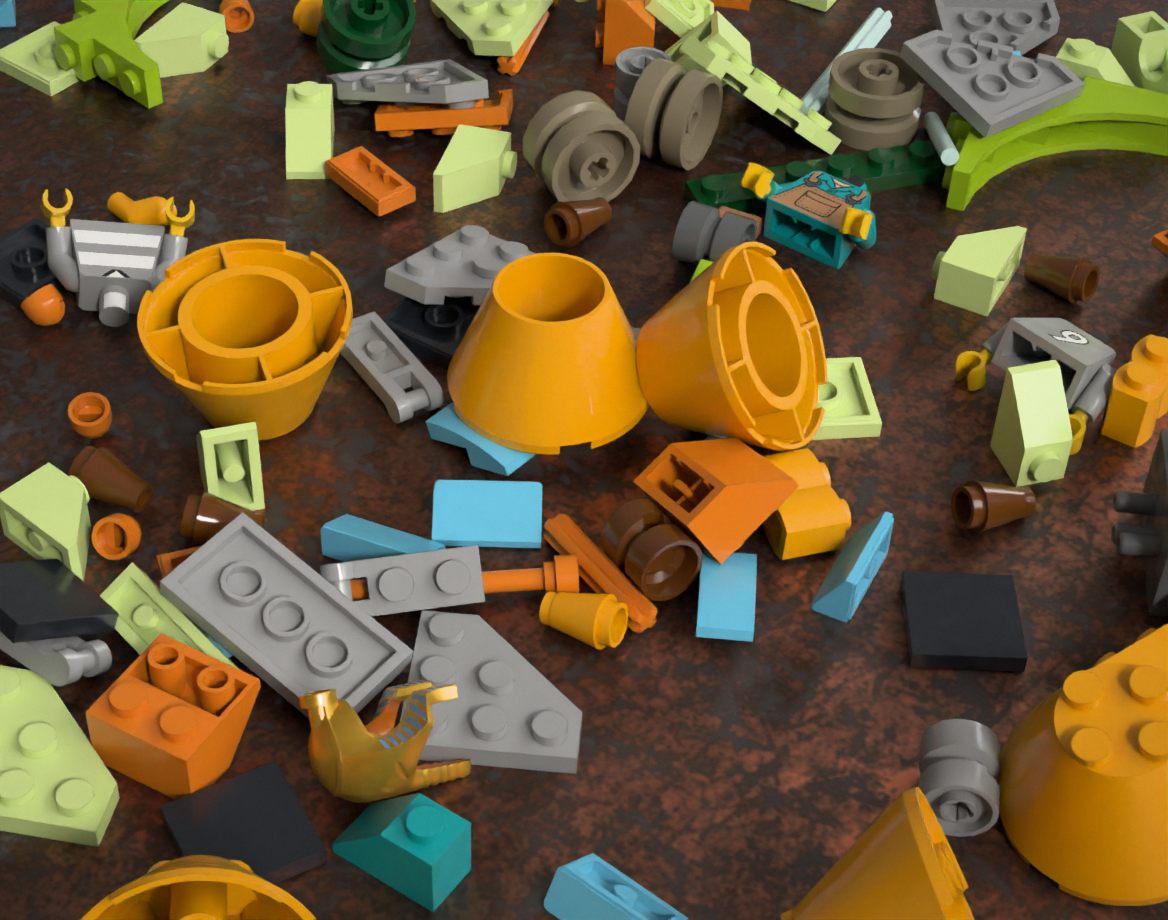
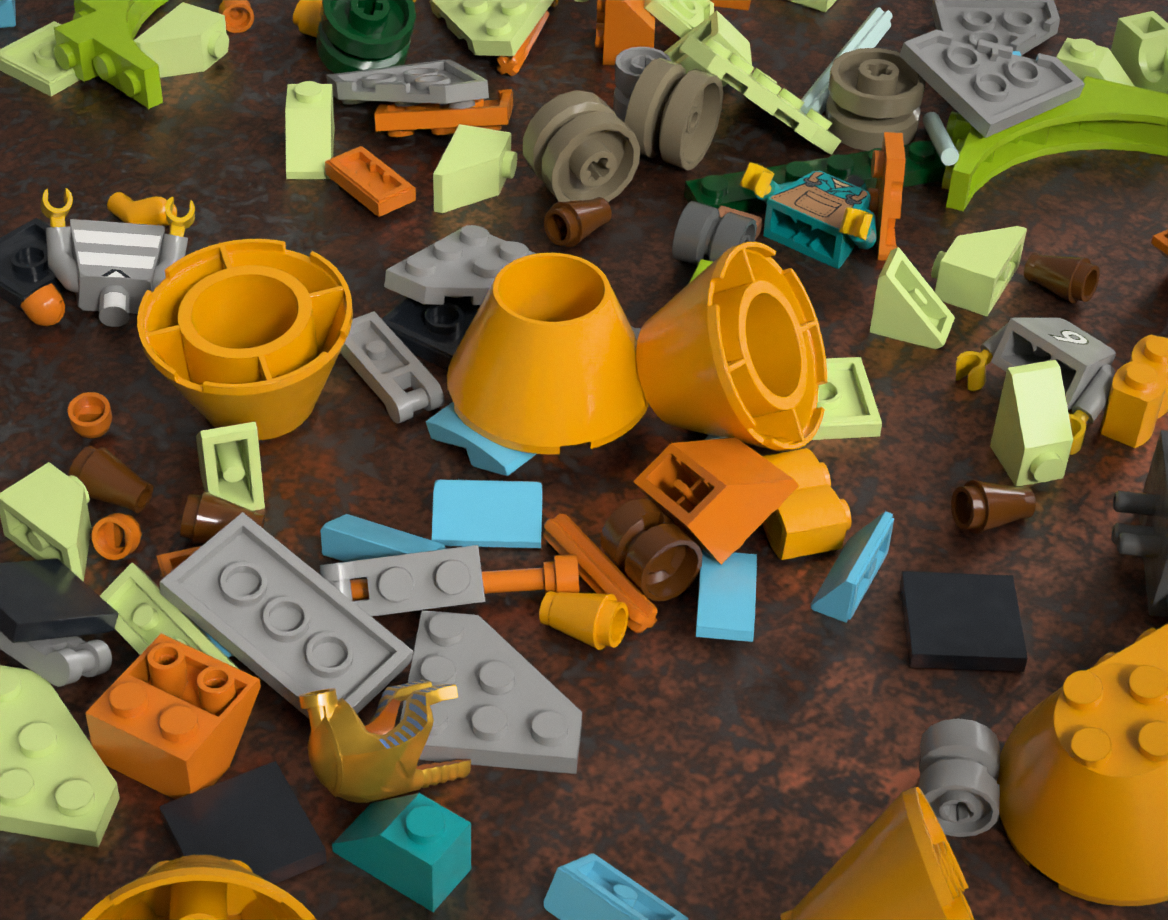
none -> orange wing [867,132,906,261]
none -> yellowish green slope [870,247,955,349]

